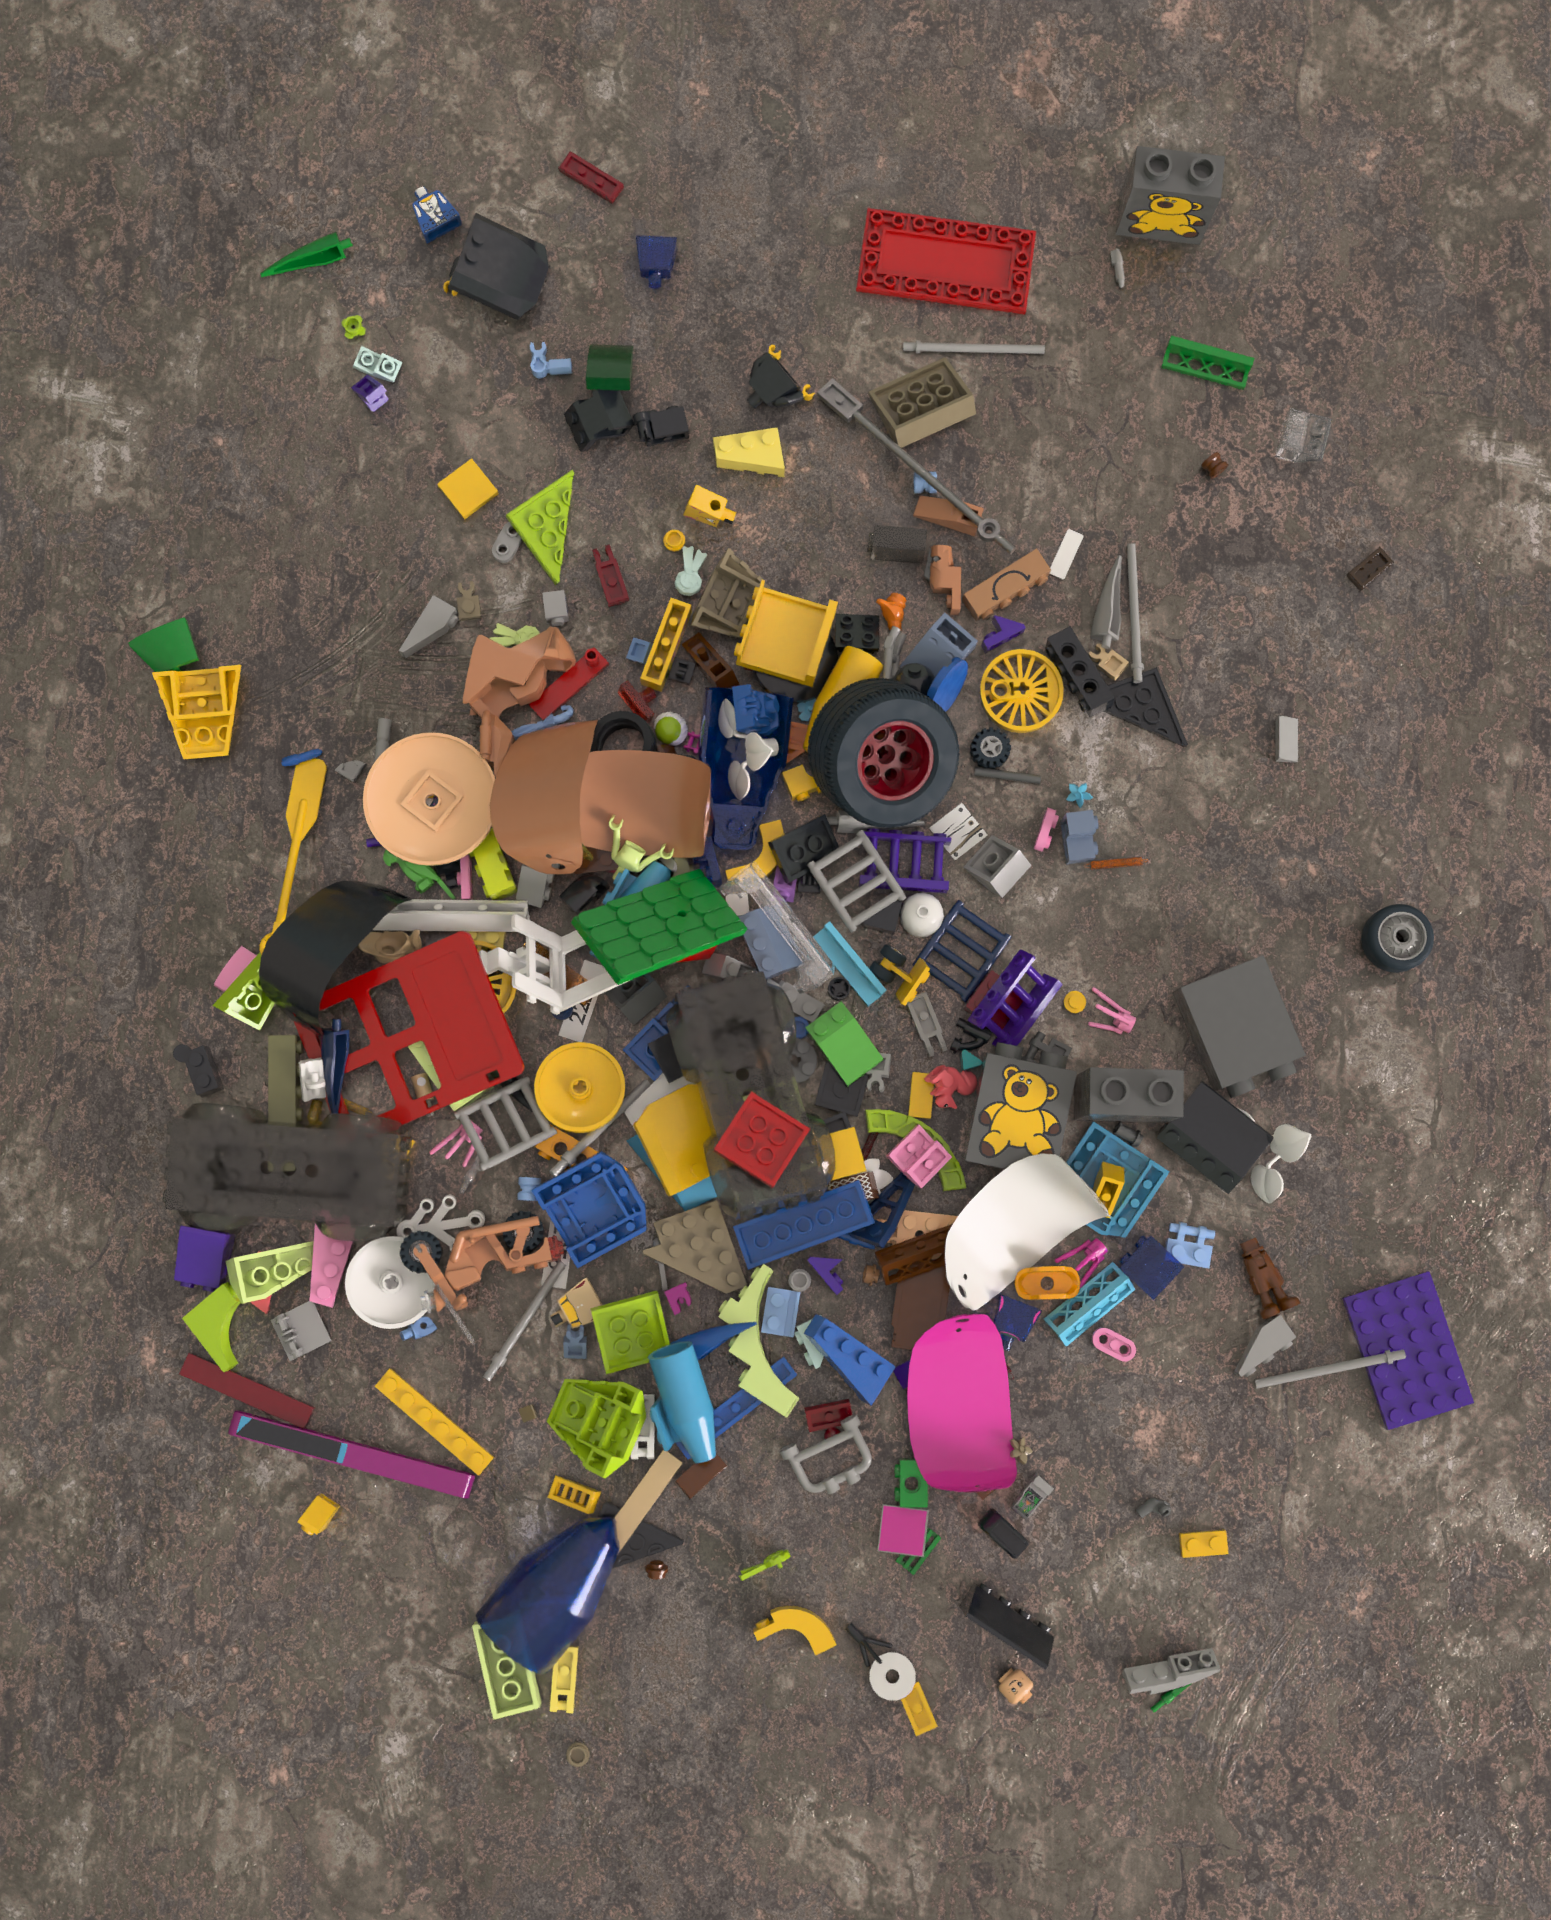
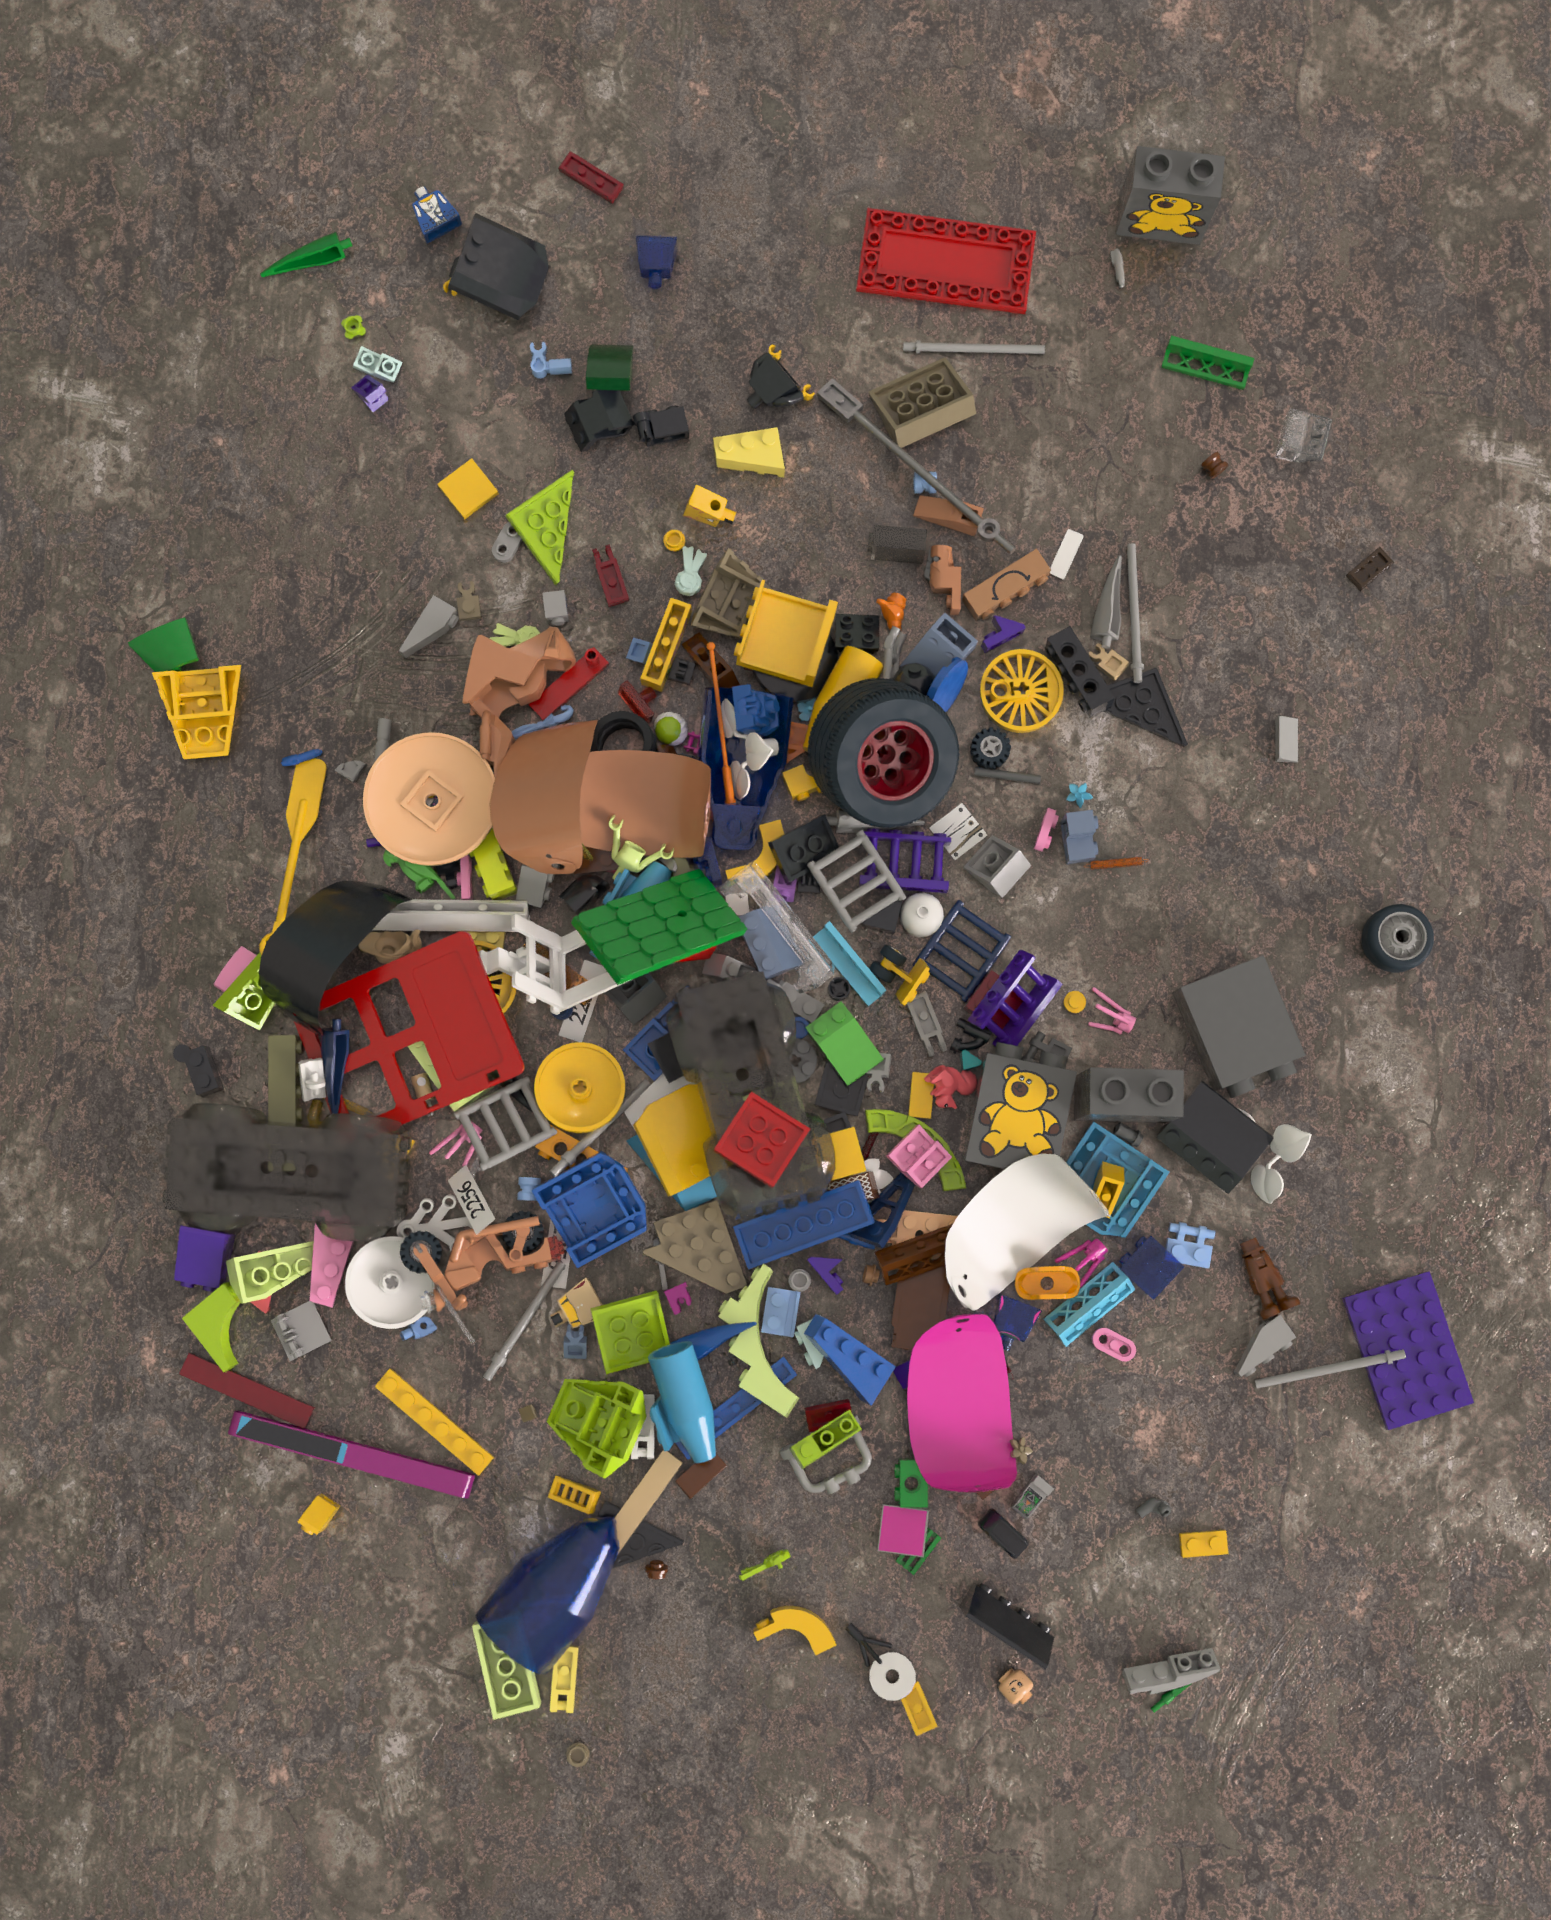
none -> white sticker [448,1165,495,1235]
none -> orange piece [707,642,736,804]
none -> lime slope [790,1410,862,1469]

